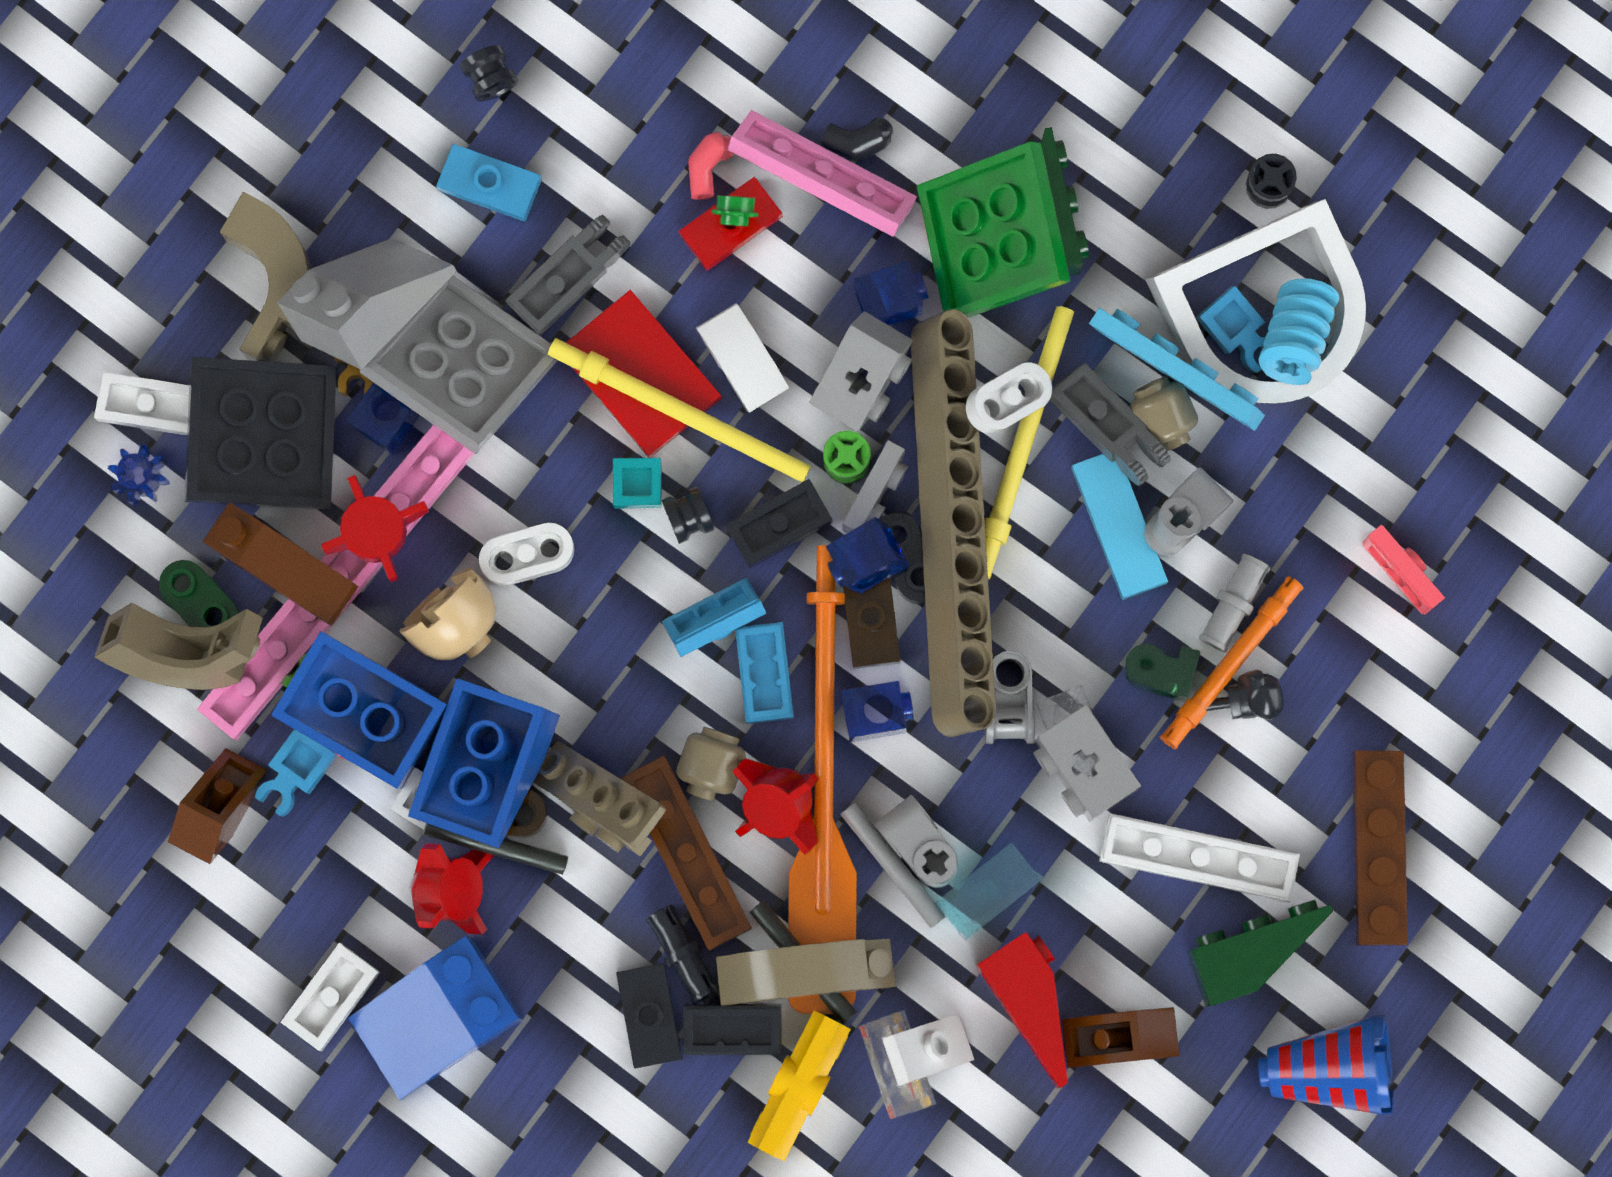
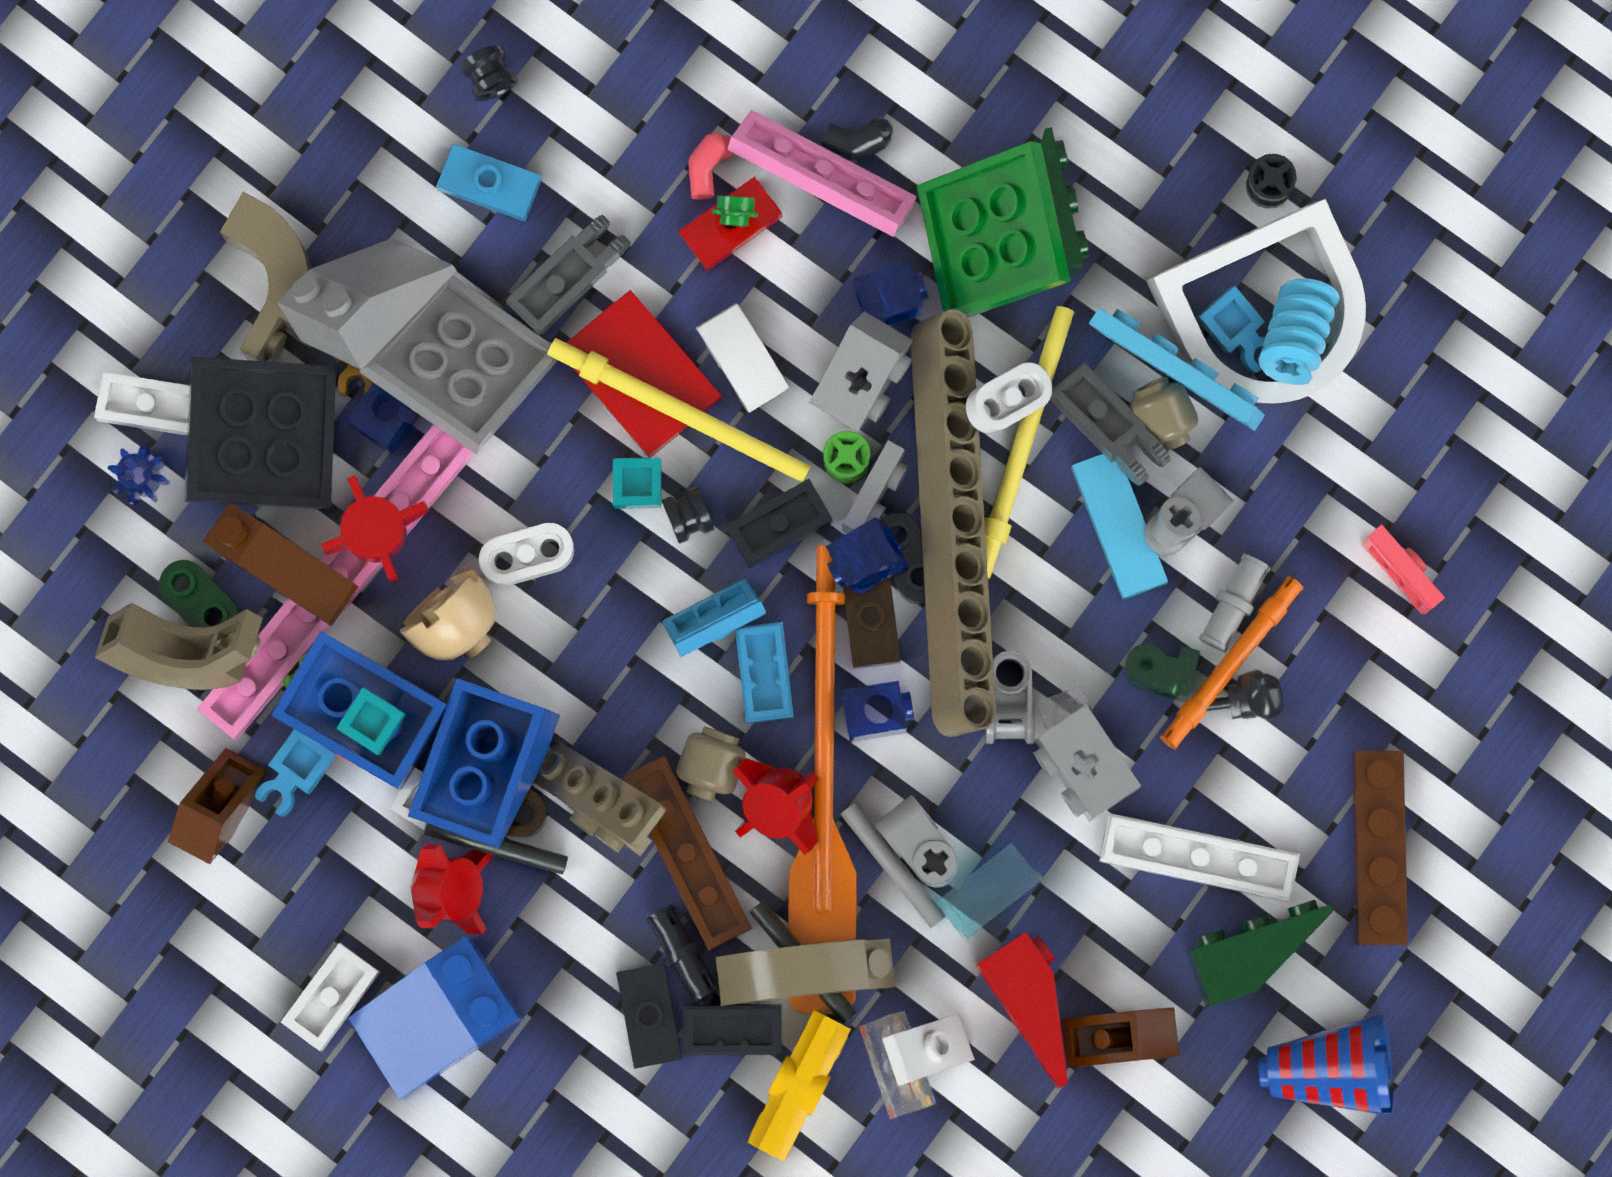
none -> teal plate [336,687,406,755]

